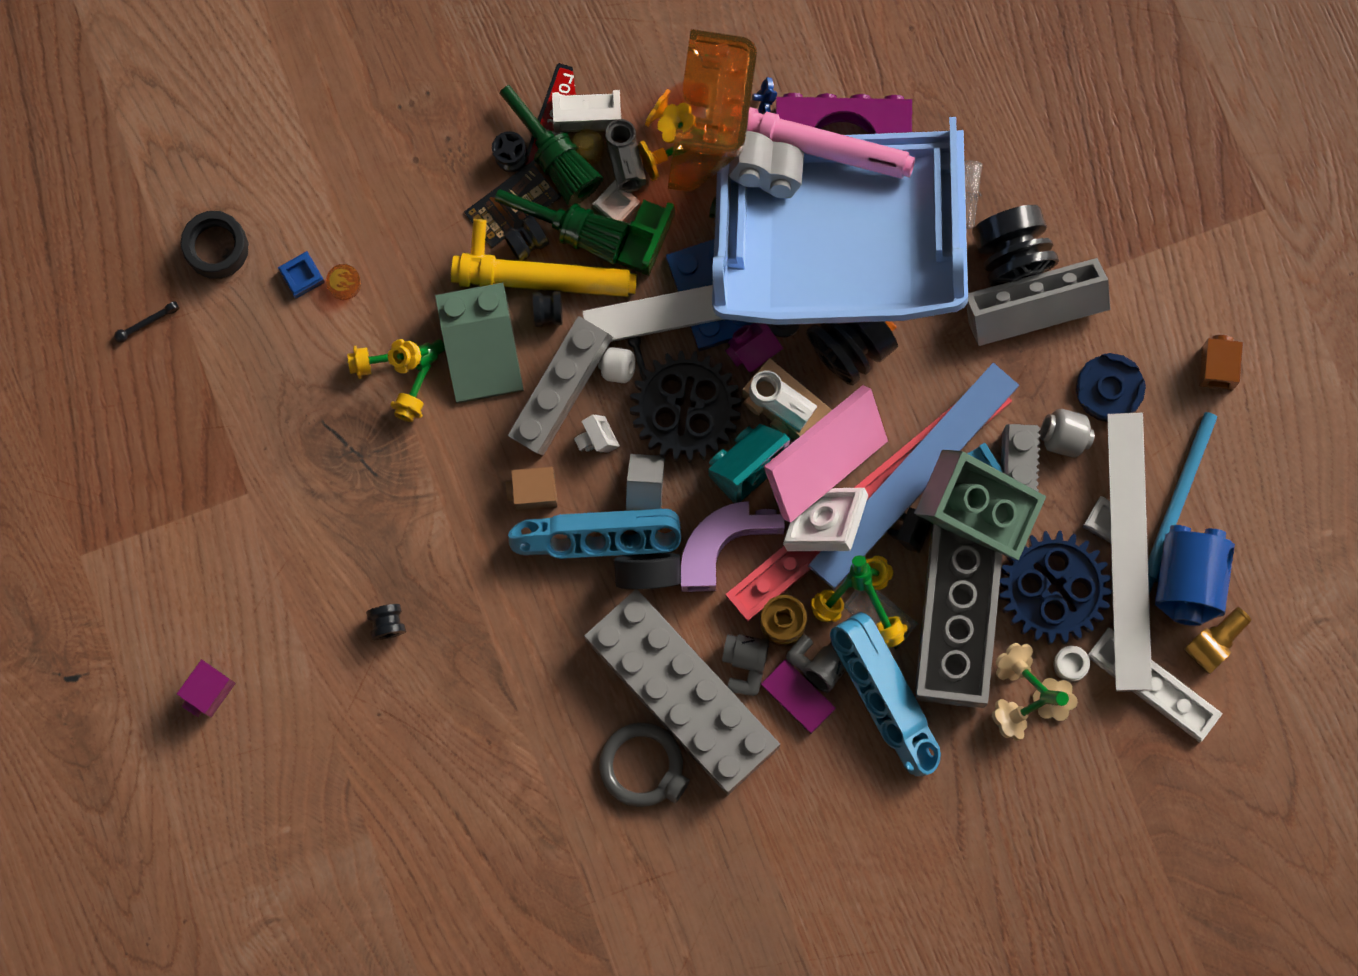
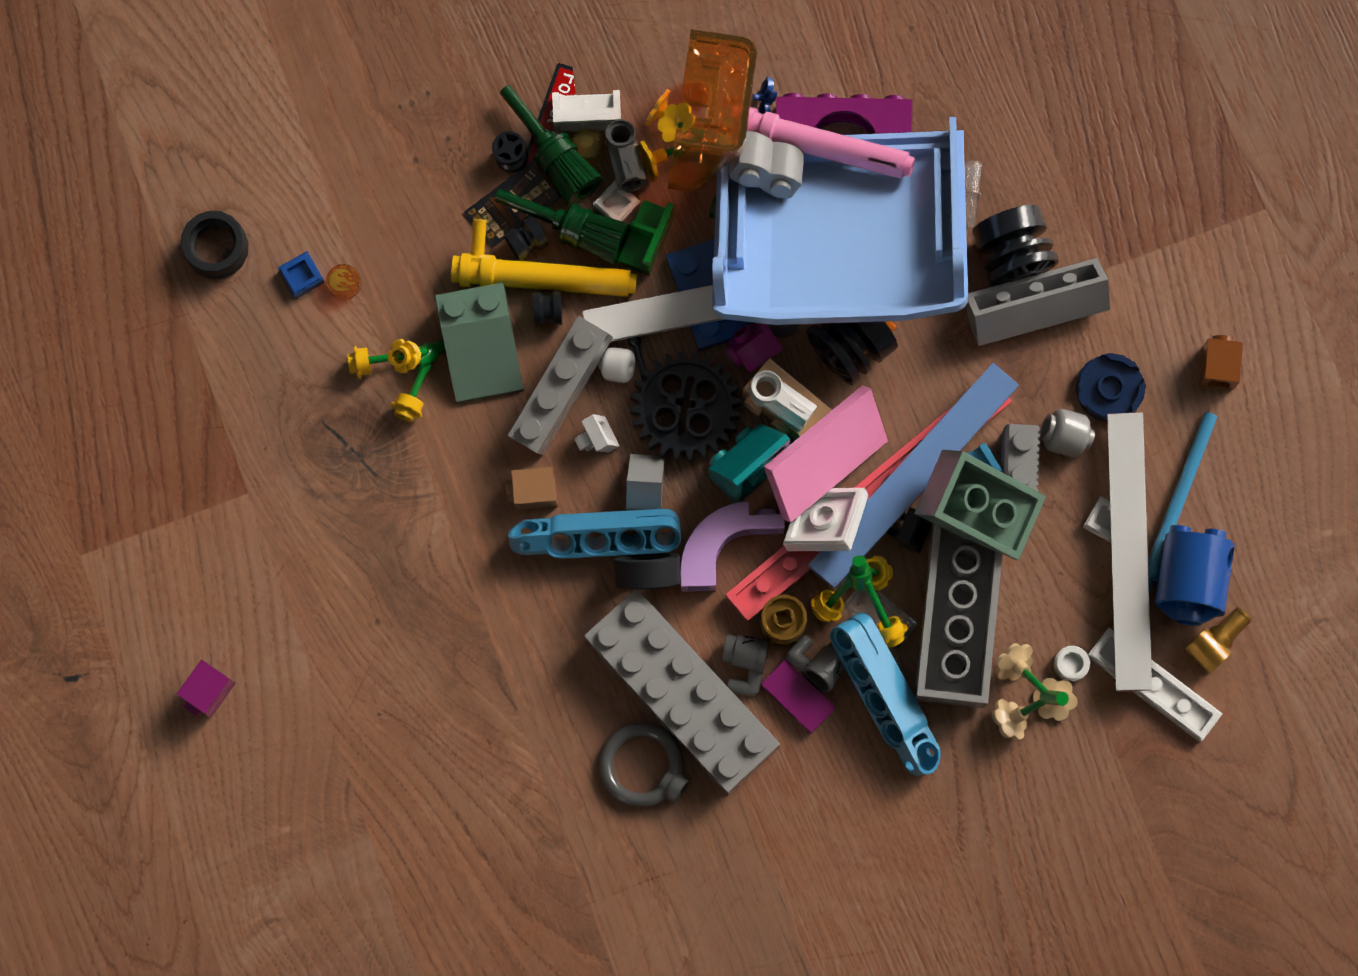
black hinge [114,301,180,343] -> none
black wheel [366,604,406,640] -> none
dark blue gear [998,531,1113,645] -> none

